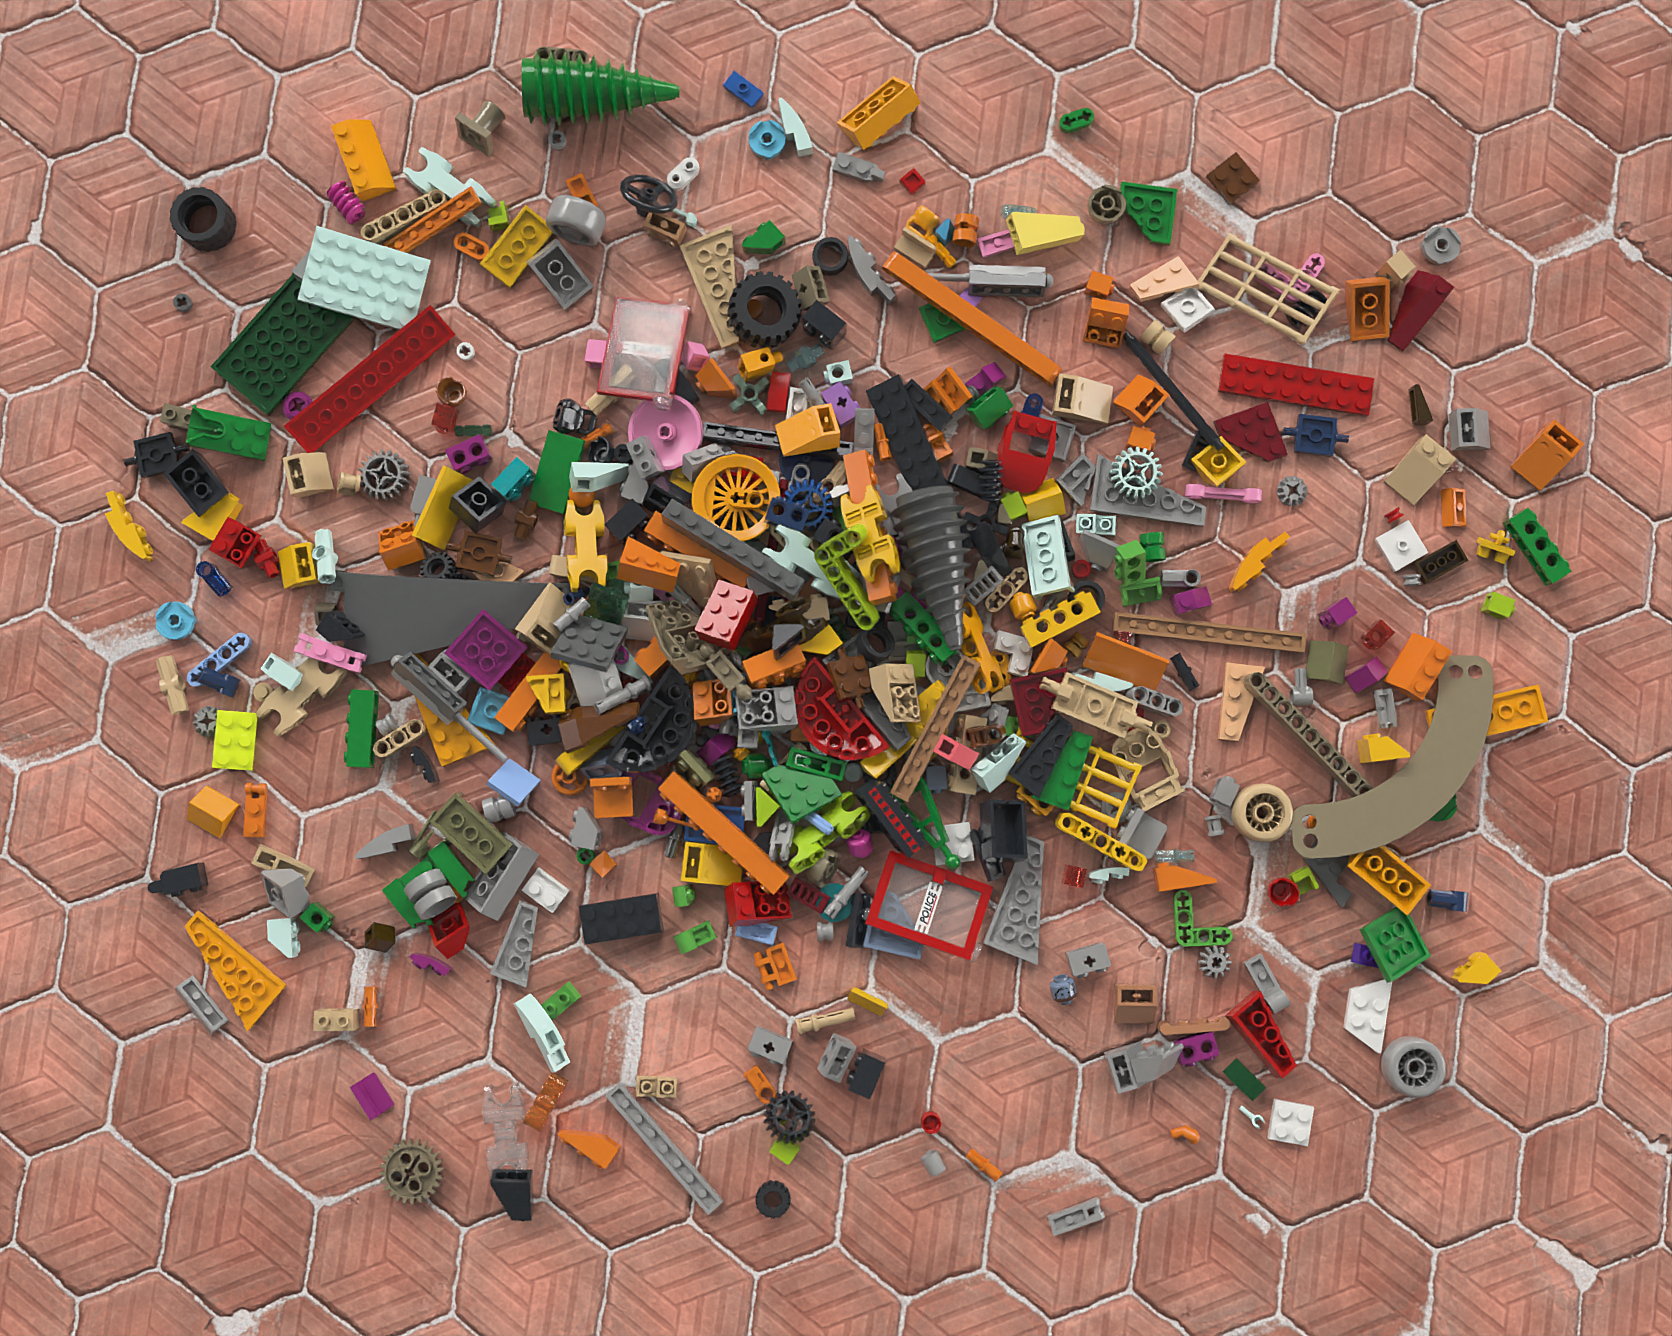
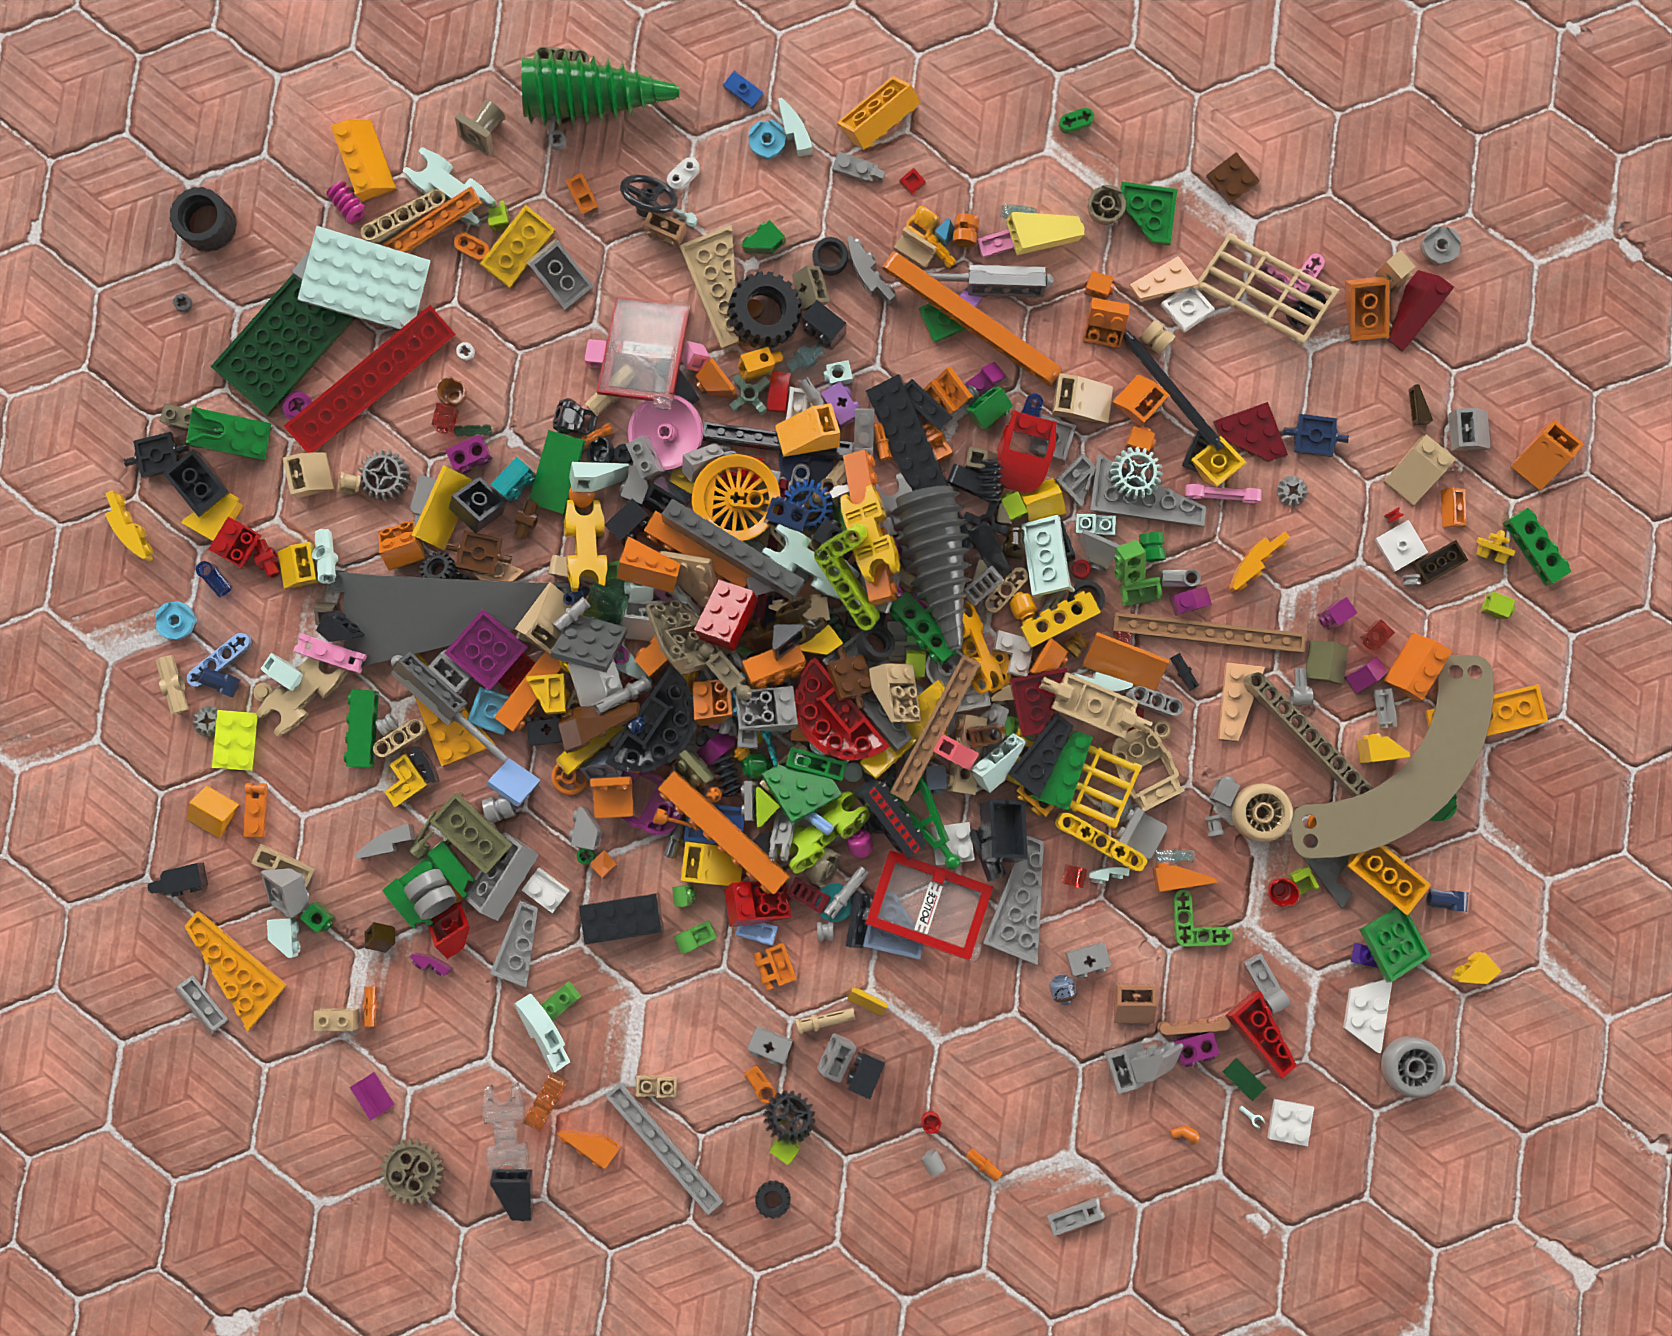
light grey wheel [546,195,606,246] -> none
light grey gear [1198,945,1232,979] -> none
red plate [1218,353,1375,417] -> none
none -> yellow plate [384,754,428,807]

